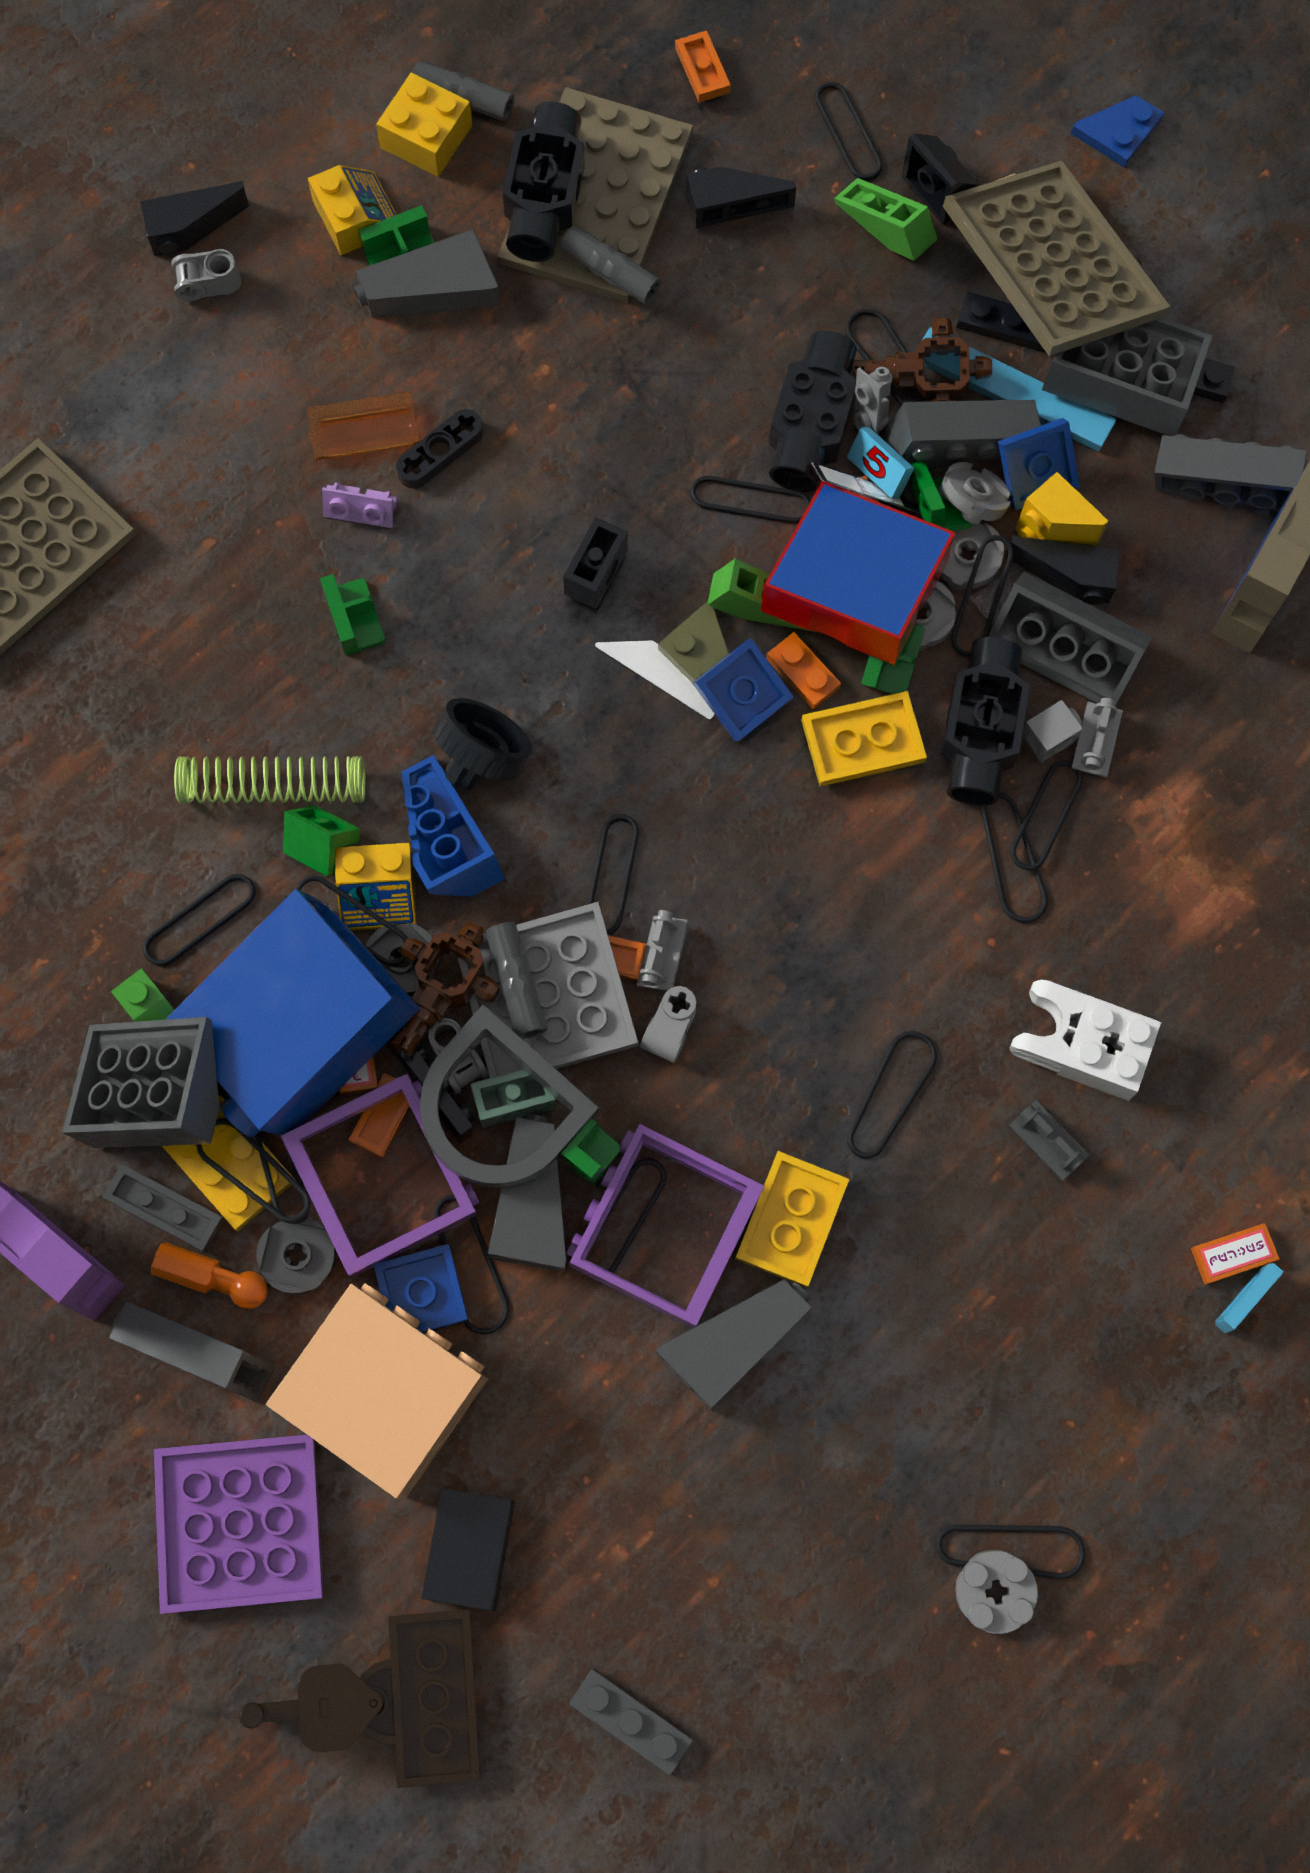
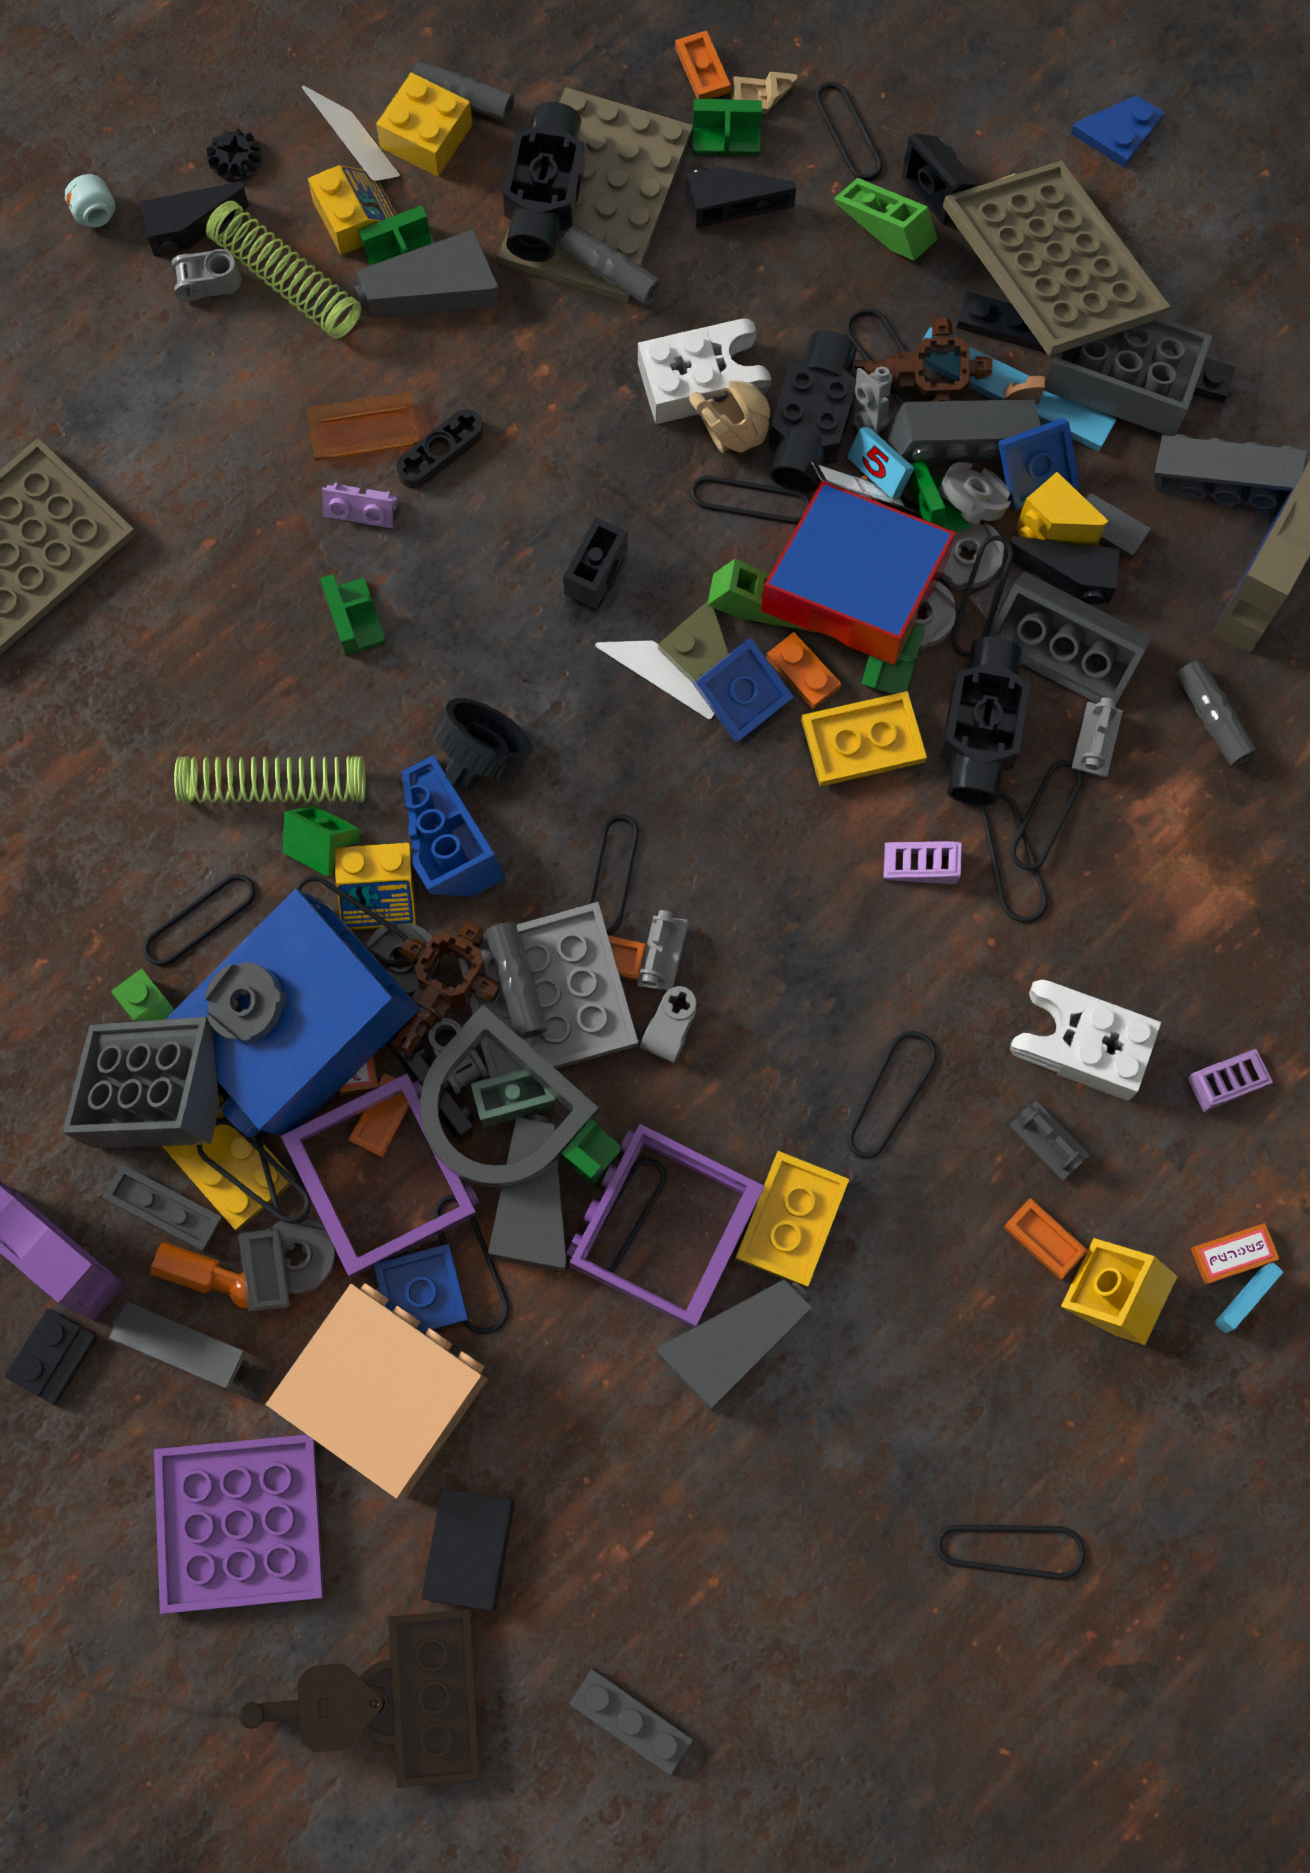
light grey plate [955,1550,1038,1634] -> none
light grey brick [1022,700,1083,763] -> none
none -> black plate [4,1308,98,1406]
none -> light aqua head [65,174,116,227]
none -> dark grey plate [205,962,287,1042]
none -> yellowish green piece [206,201,361,339]
none -> black gear [207,128,262,180]
none -> dark grey tile [238,1229,290,1313]
none -> white sticker [302,86,400,181]
none -> white brick [638,319,772,424]
none -> tan helmet [689,381,770,453]
none -> green panel [693,99,762,156]
none -> tan slope [730,71,797,114]
none -> lavender slope [883,841,961,885]
none -> orange tile [1003,1198,1088,1280]
none -> medium nougat tile [1004,376,1045,405]
none -> yellow slope [1061,1238,1178,1346]
none -> dark grey tile [1086,492,1151,560]
none -> dark grey axle [1176,659,1258,767]
none -> lavender slope [1187,1049,1273,1112]

